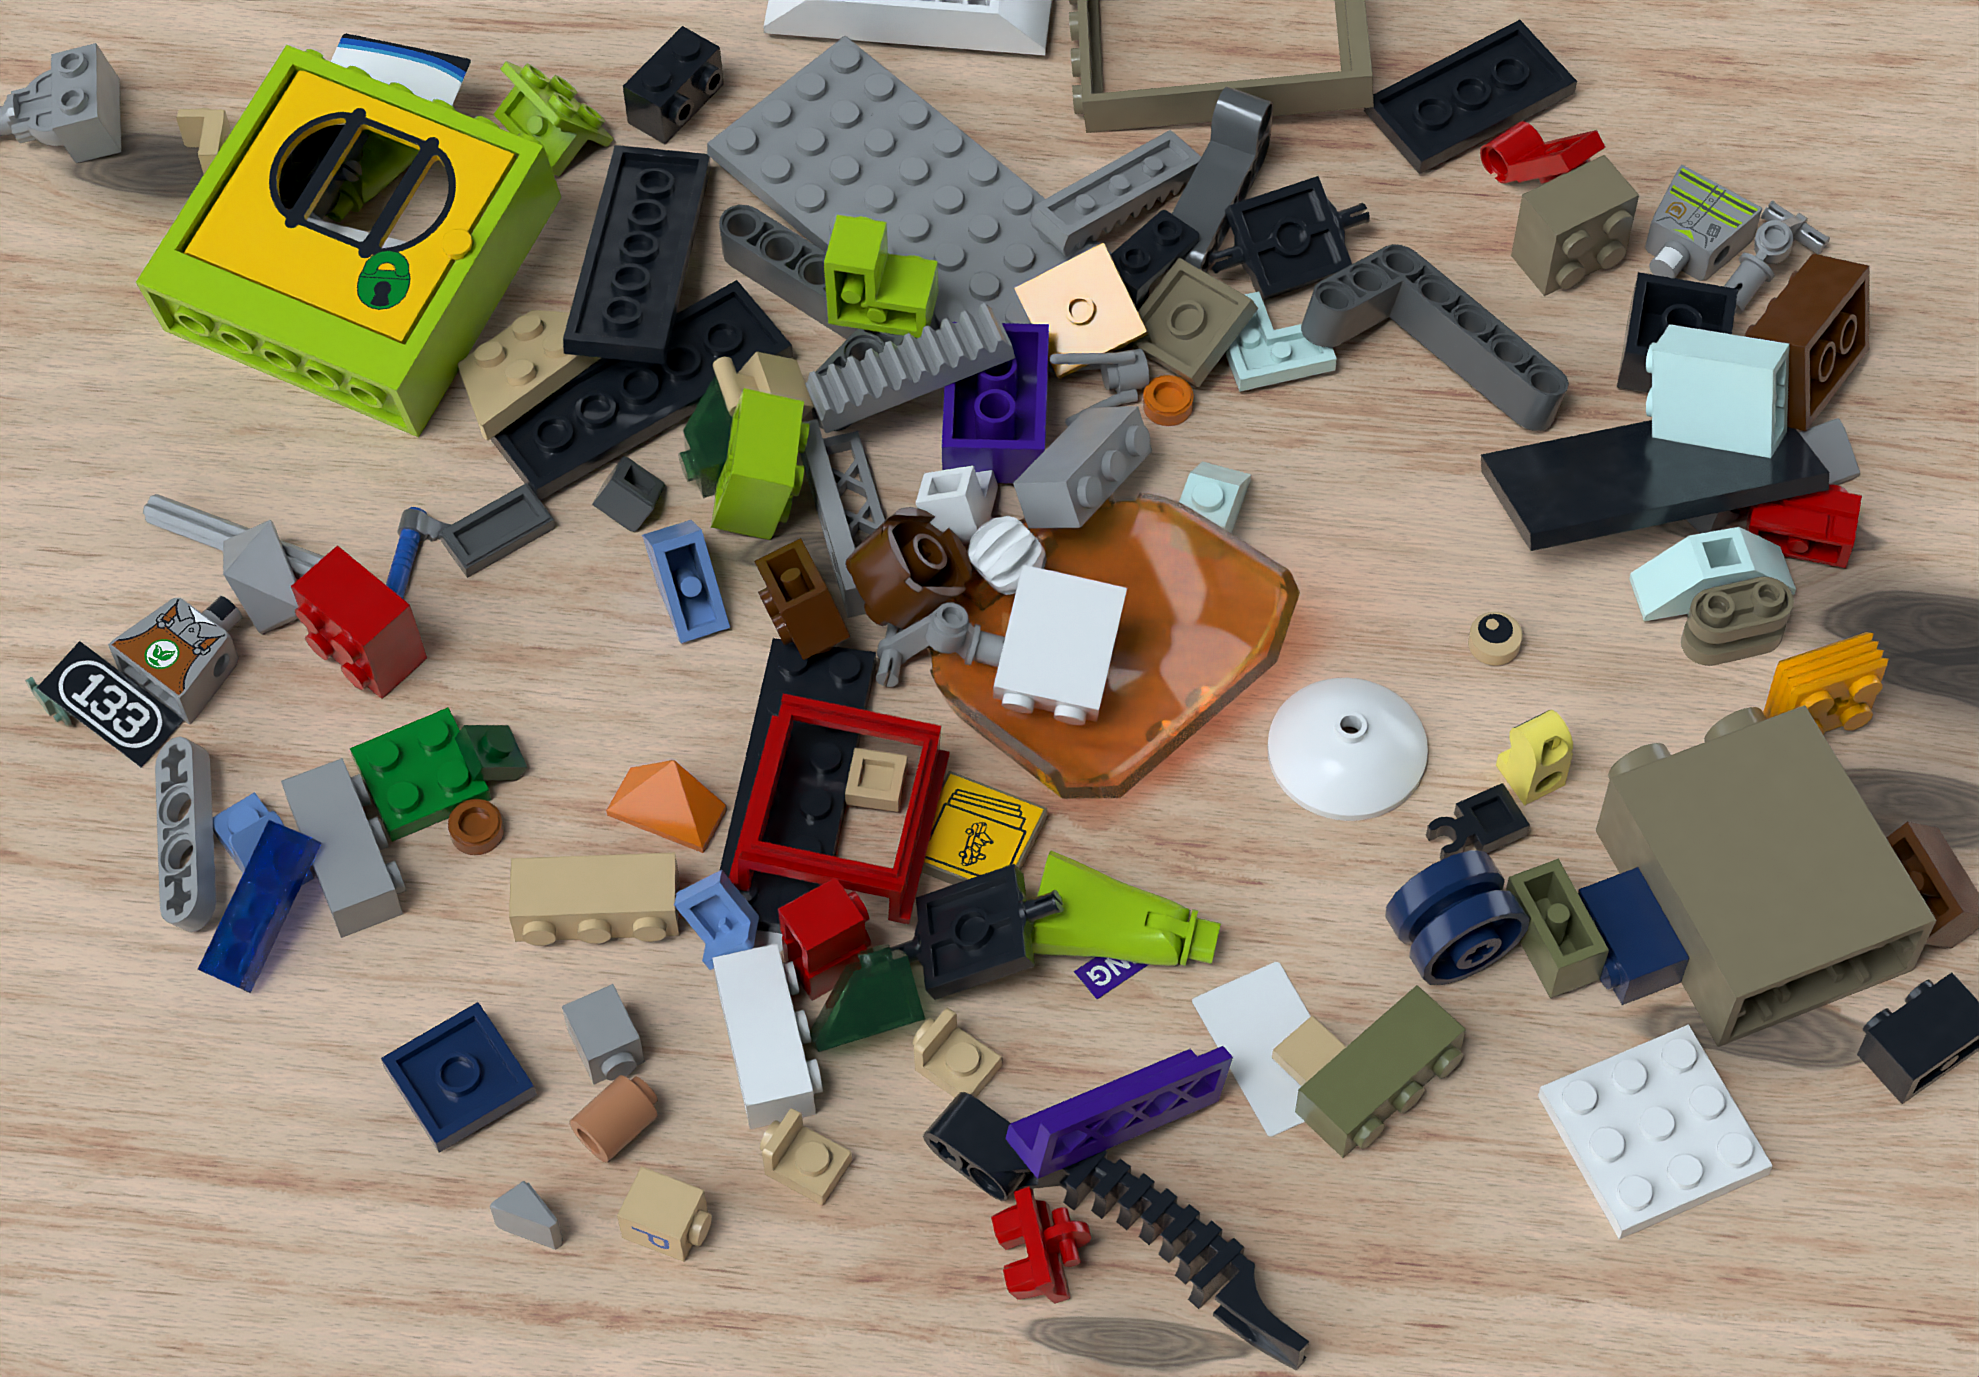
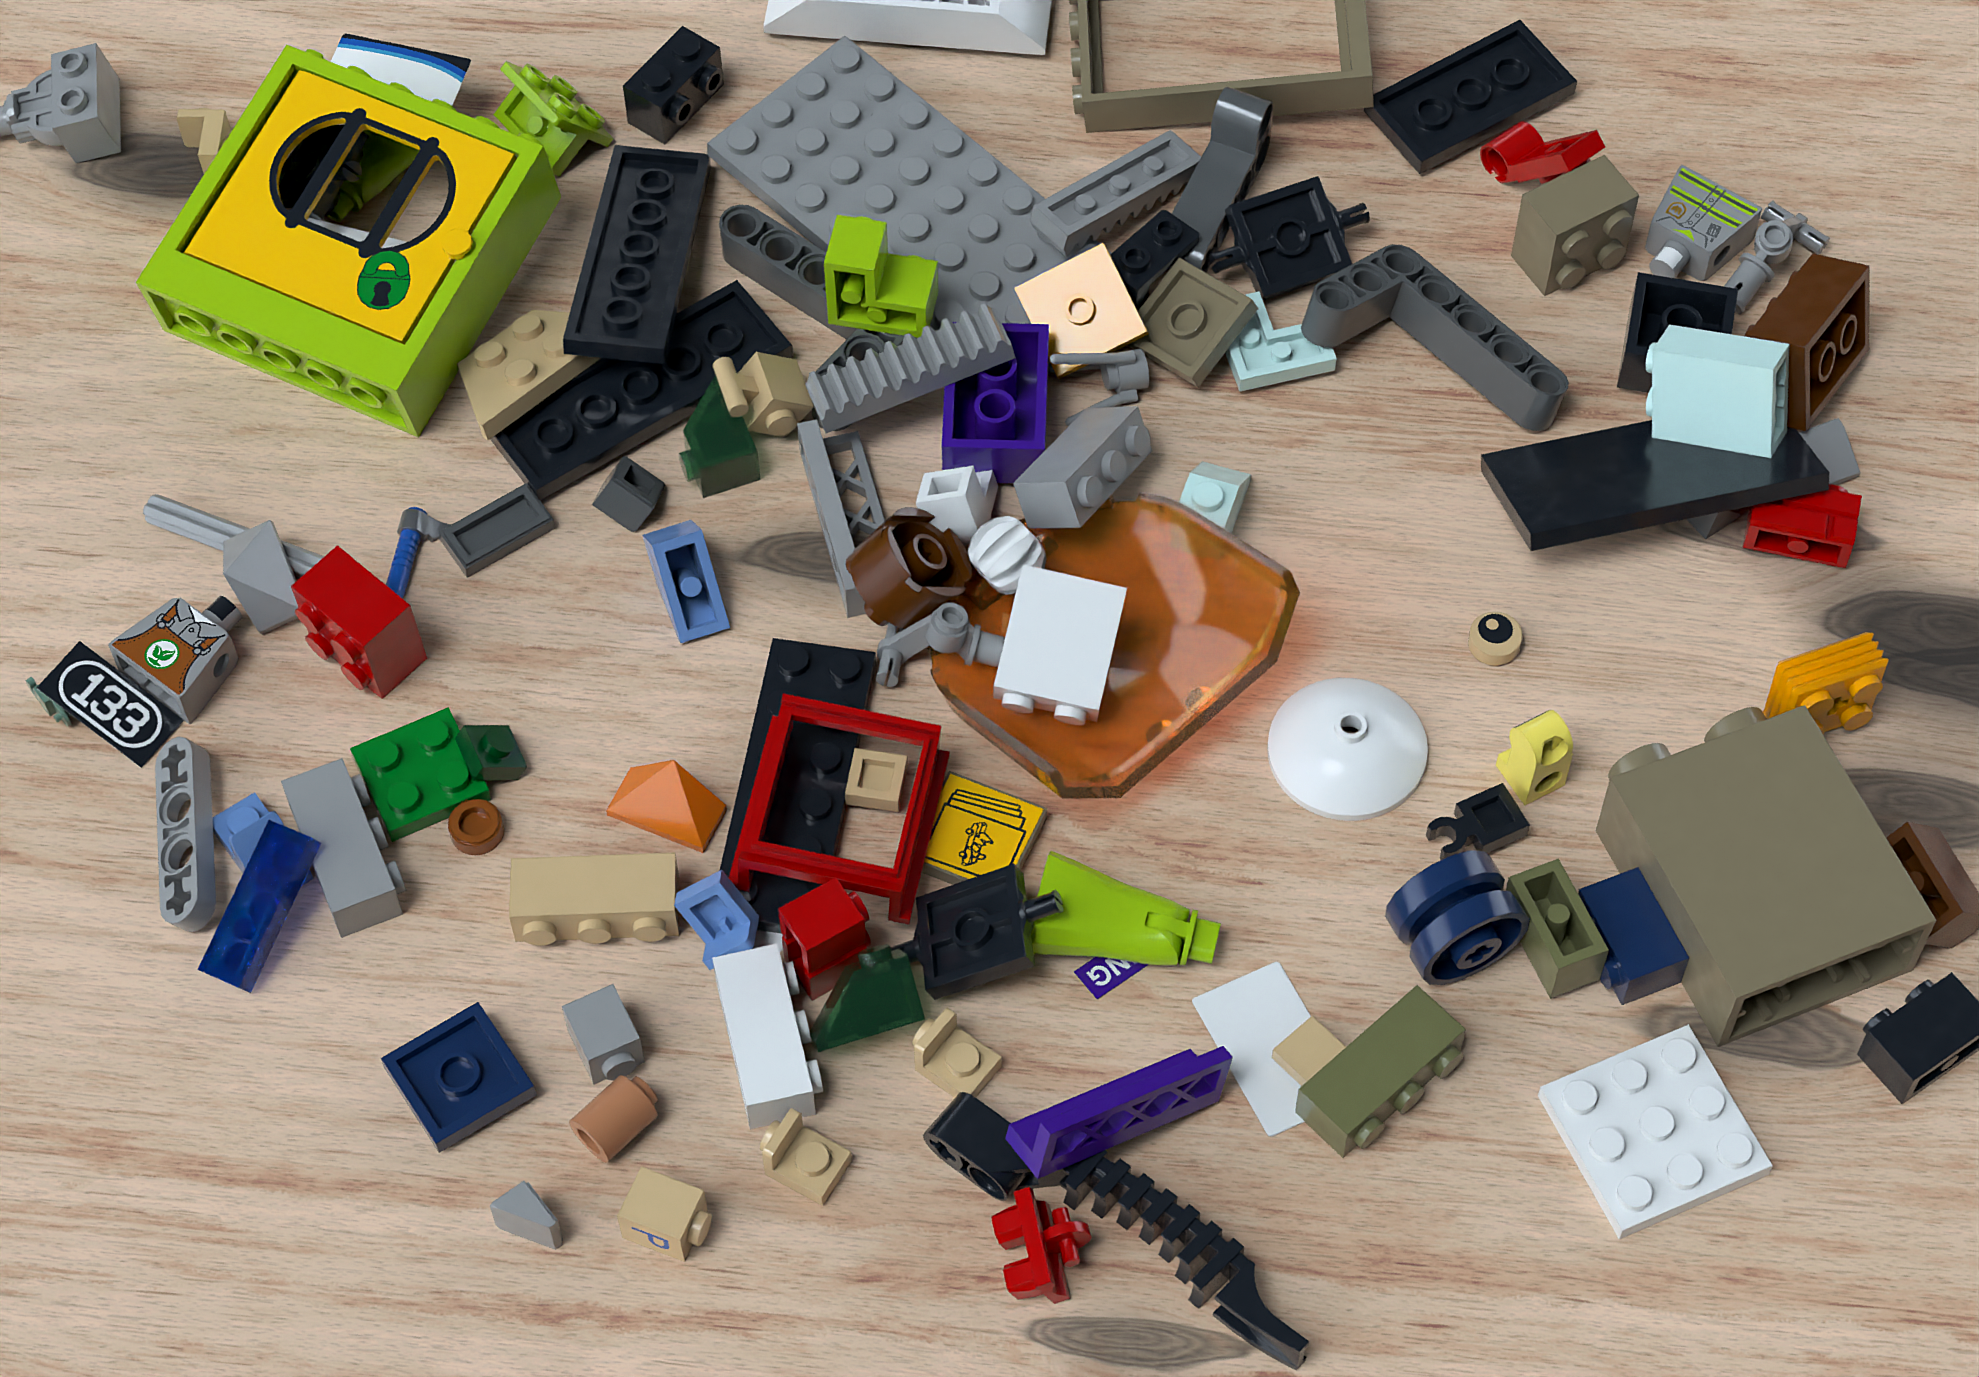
lime brick [711,388,809,540] -> none
reddish brown brick [754,538,851,660] -> none
orange tile [1143,375,1194,426] -> none
light aqua slope [1629,527,1796,621] -> none
dark tan brick [1681,577,1794,666] -> none

